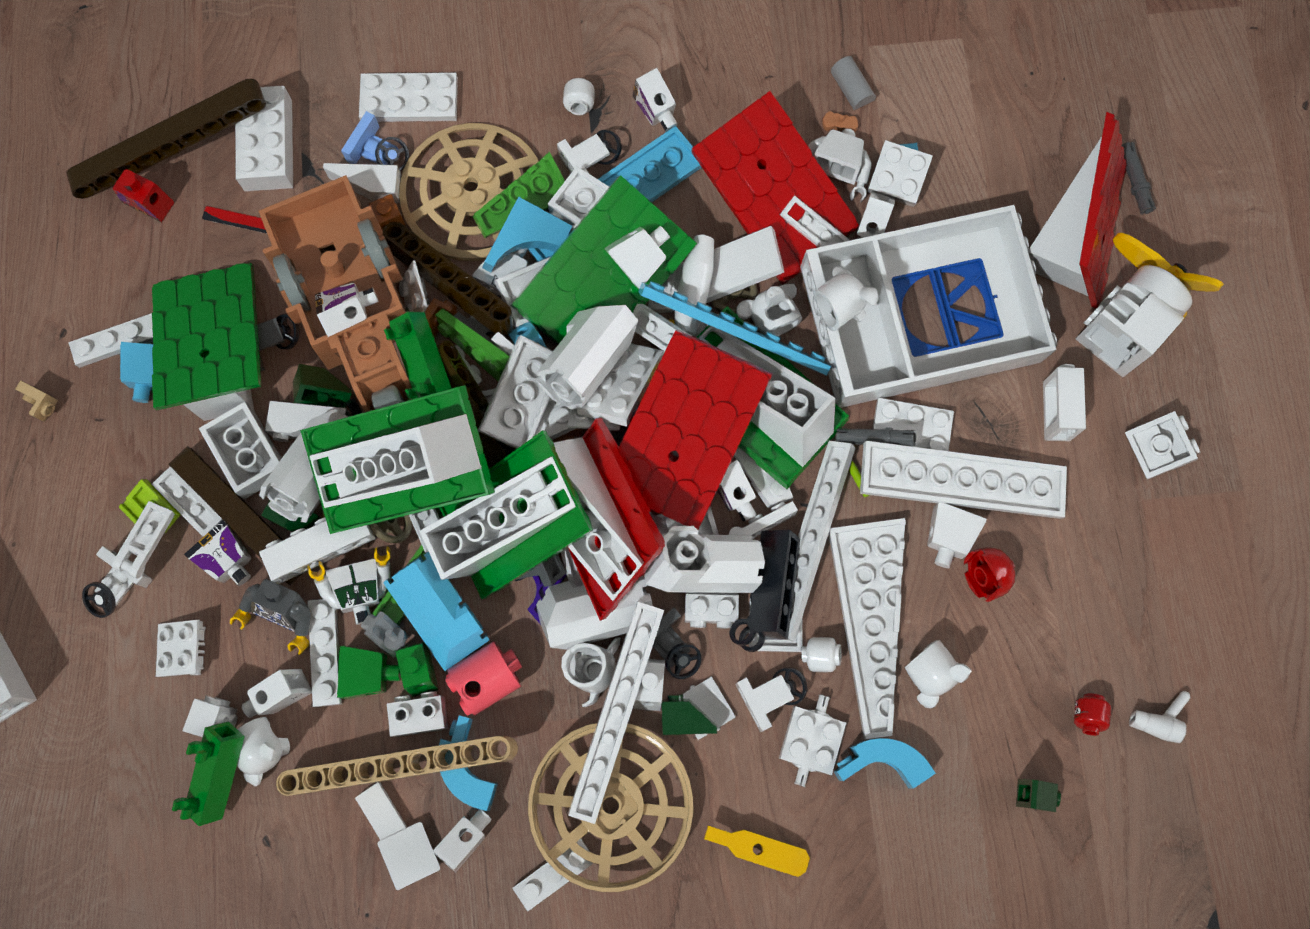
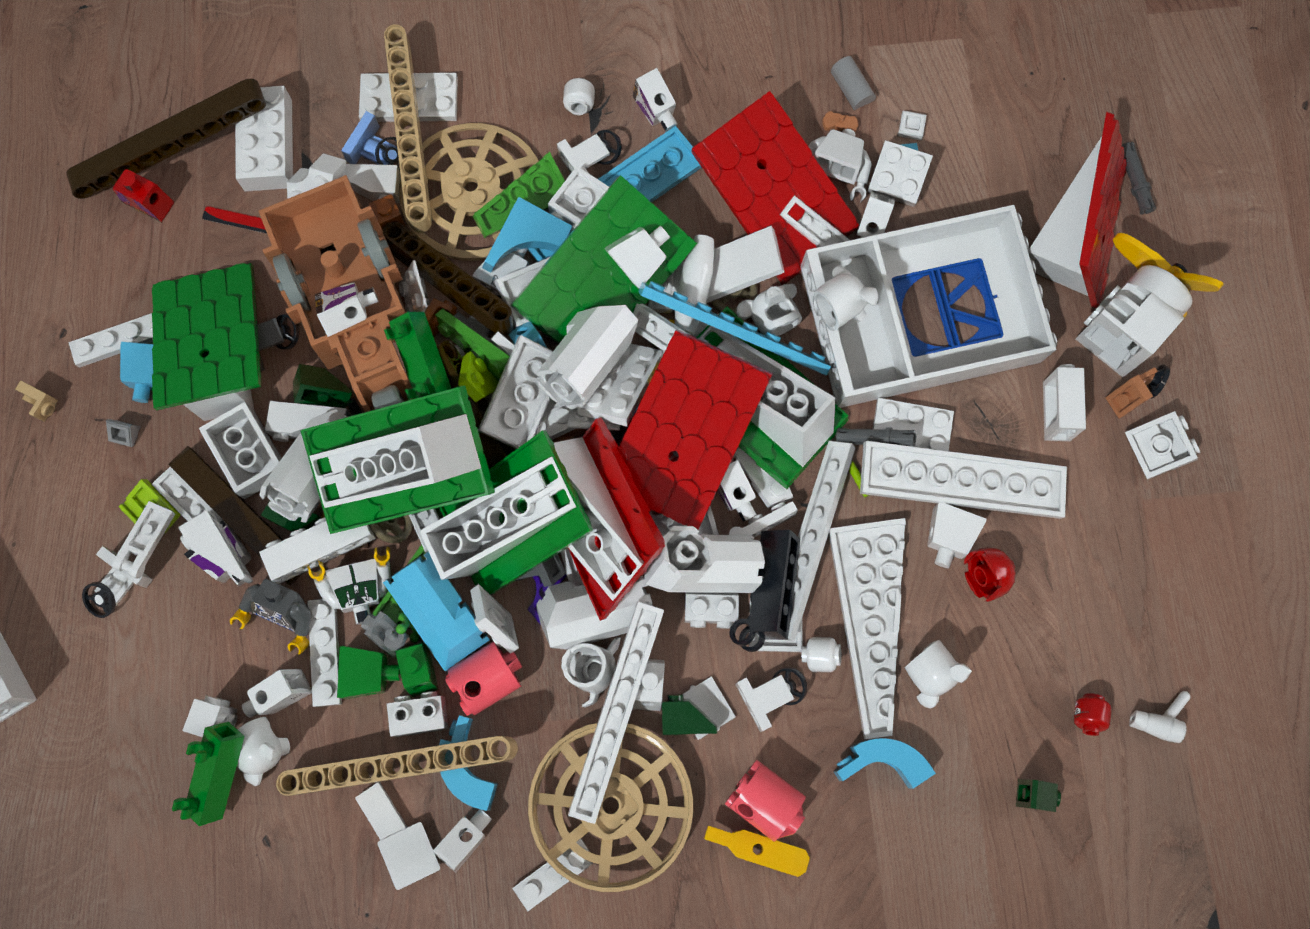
white hinge [156,620,206,677] -> none
piece [653,608,702,679] -> none
white plate [779,695,846,787] -> none
none -> light grey slope [106,419,141,447]
none -> white slope [179,510,253,583]
none -> white brick [287,153,346,199]
none -> tan beam [384,24,432,233]
none -> bright green piece [396,611,420,643]
none -> lime wing [458,351,499,402]
none -> white plate [470,584,519,654]
none -> coral cylinder [725,760,806,842]
none -> white tile [898,111,927,140]
none -> nougat piece [1105,364,1170,419]

